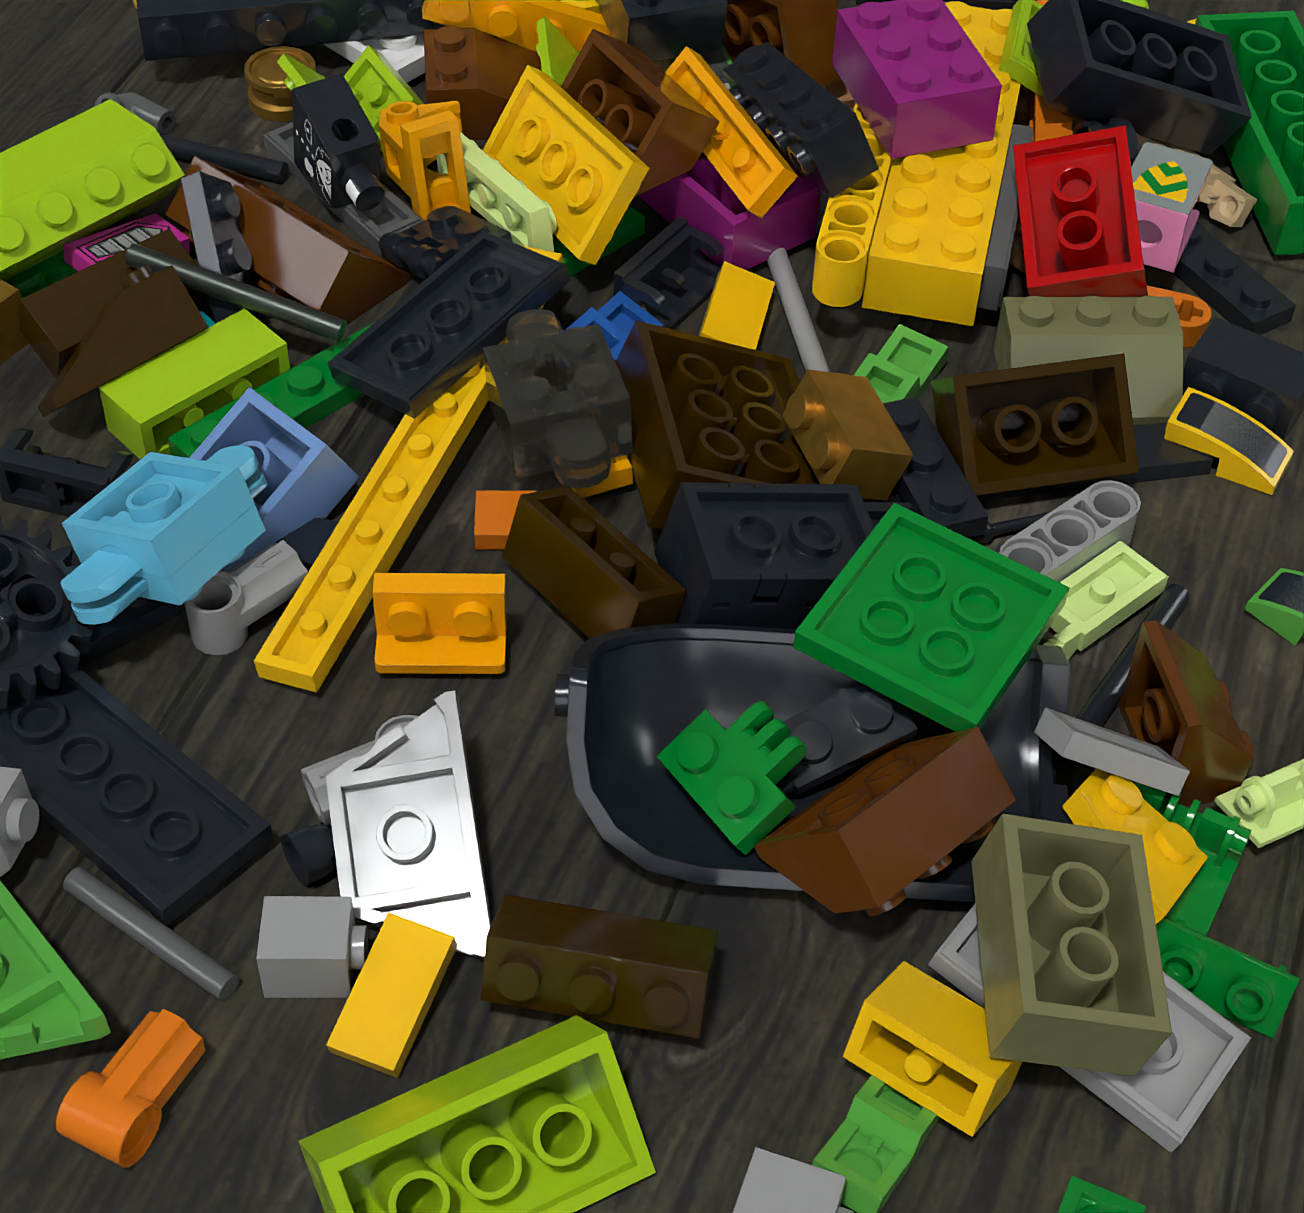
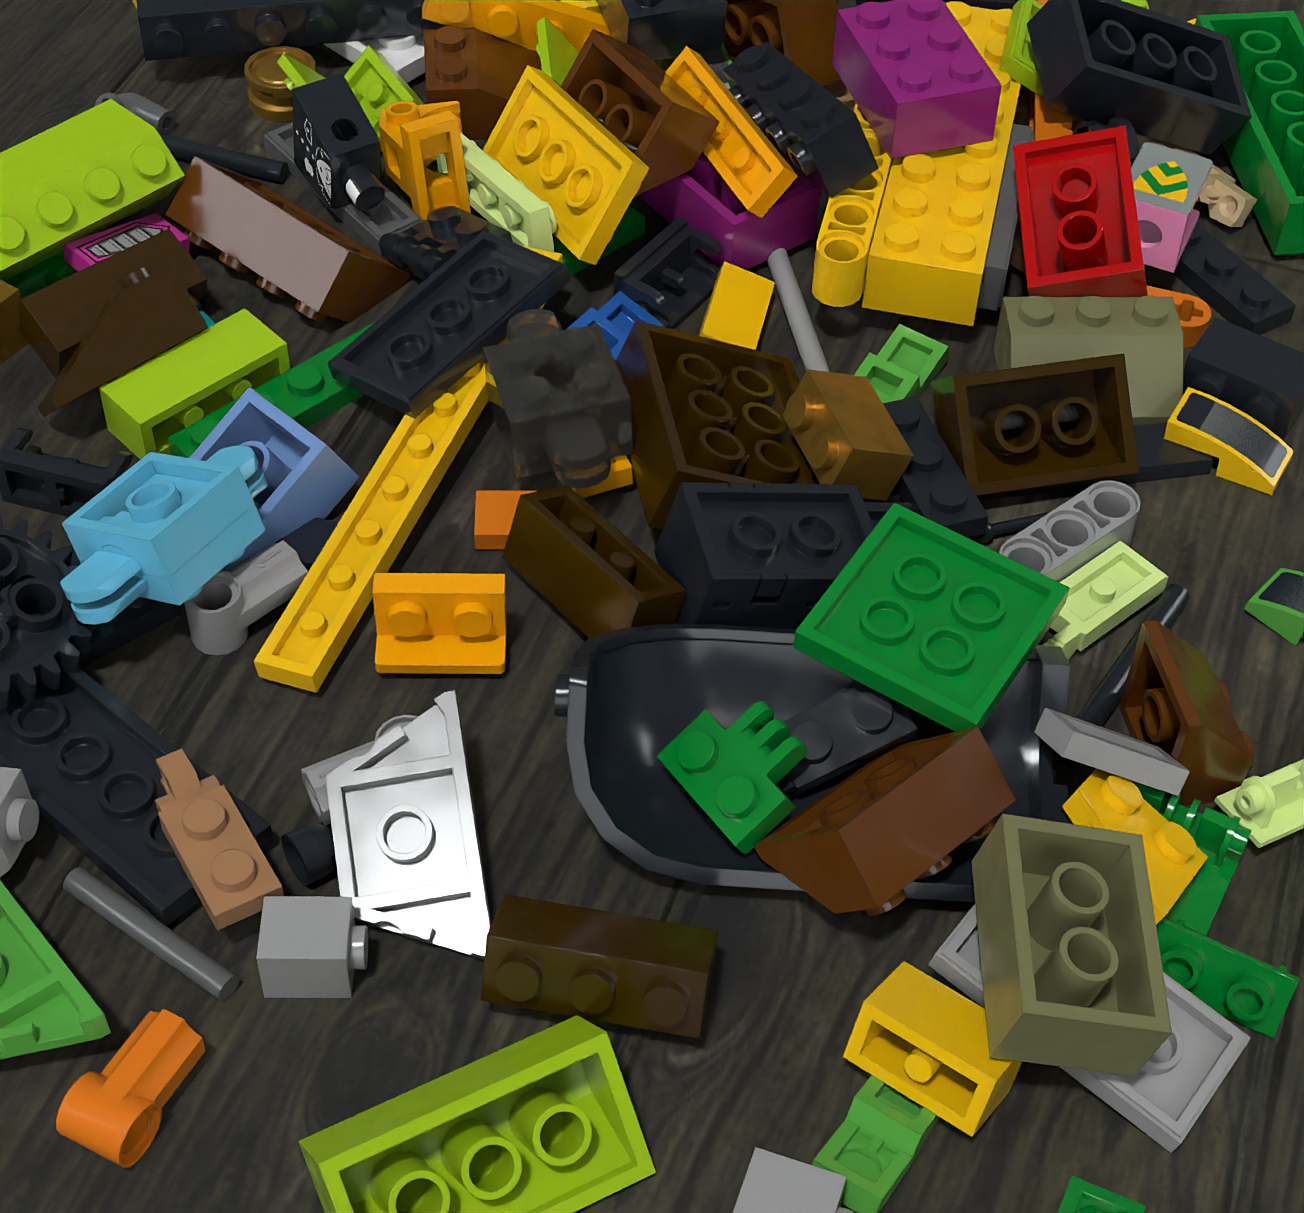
pearl dark grey bar [125,243,347,342] -> none
black hinge [181,171,266,324] -> none
yellow tile [326,912,458,1078] -> none
none -> medium nougat hinge [155,748,284,930]

